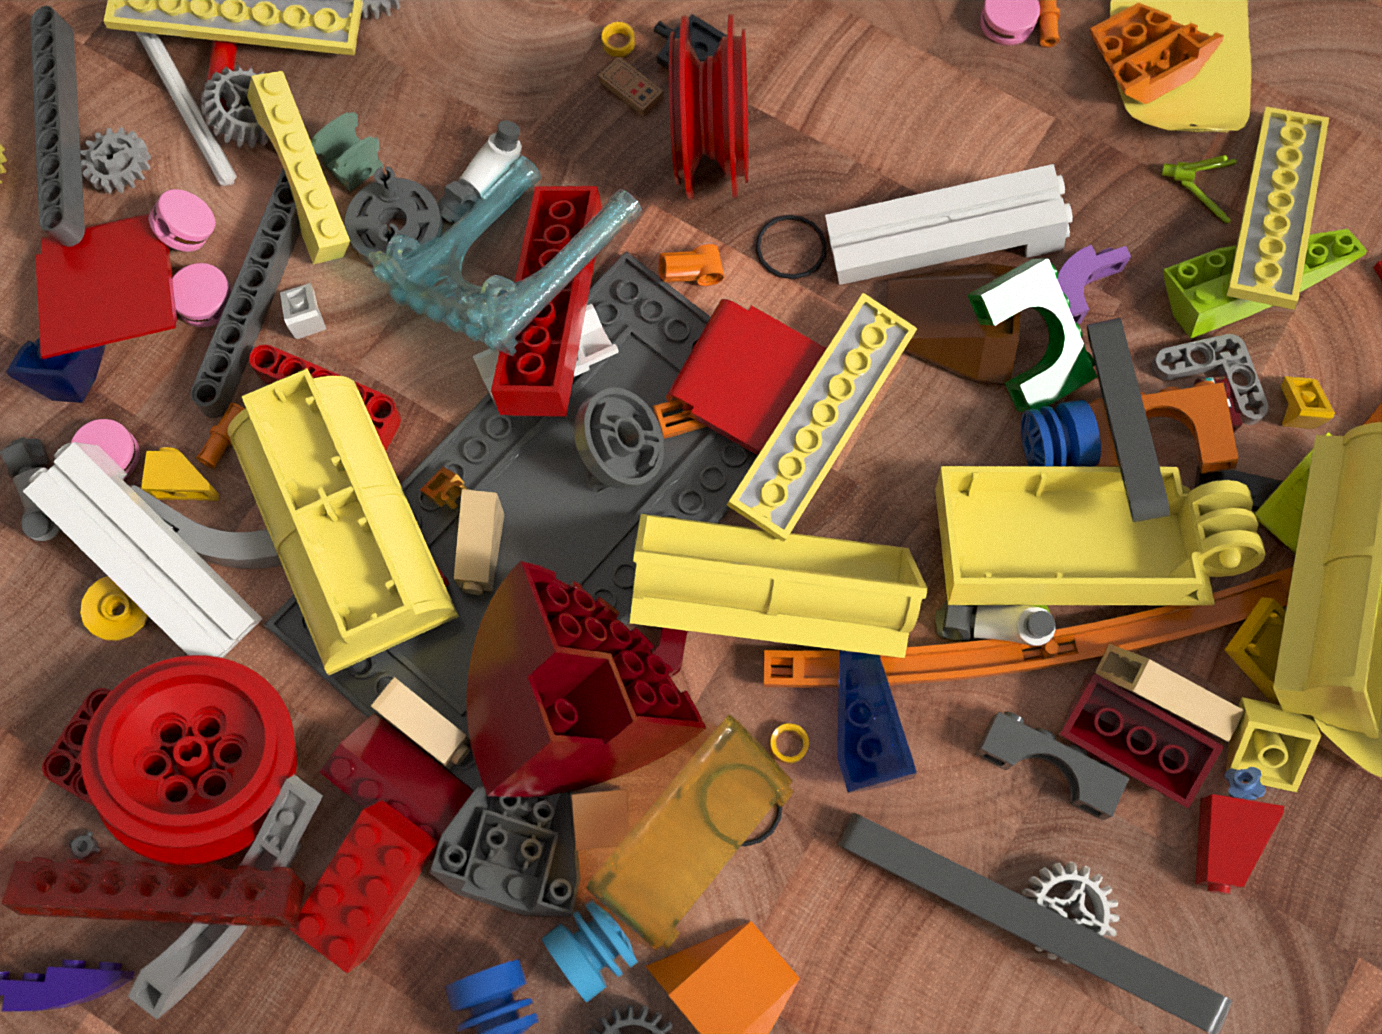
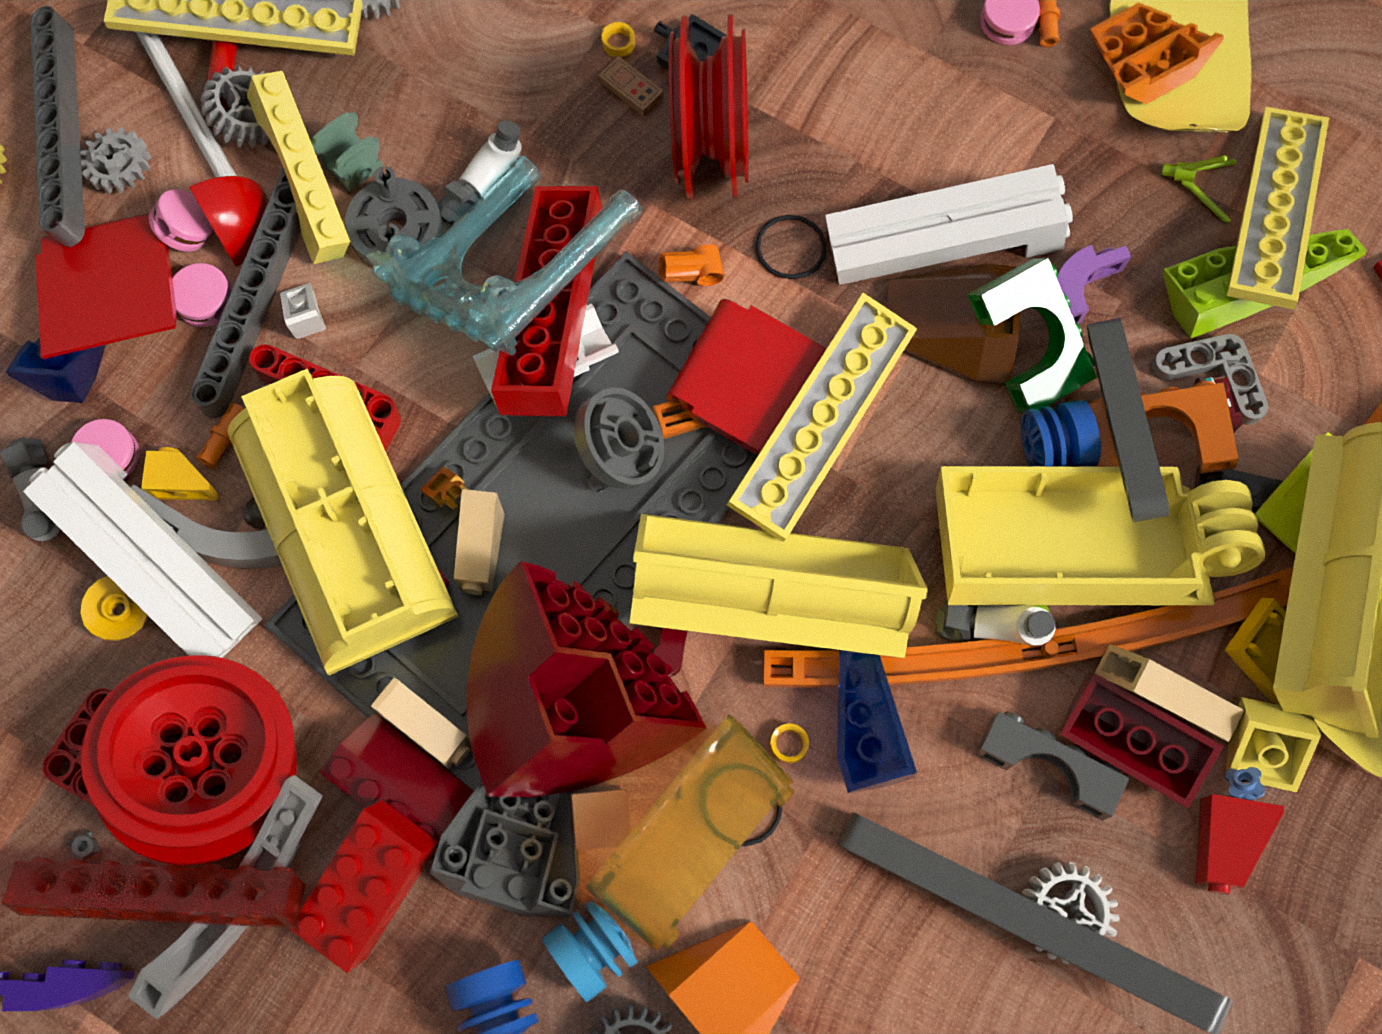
yellow slope [1281,376,1335,429] -> none
none -> red brick [189,176,269,267]
none -> clear smoke plate [243,497,265,530]

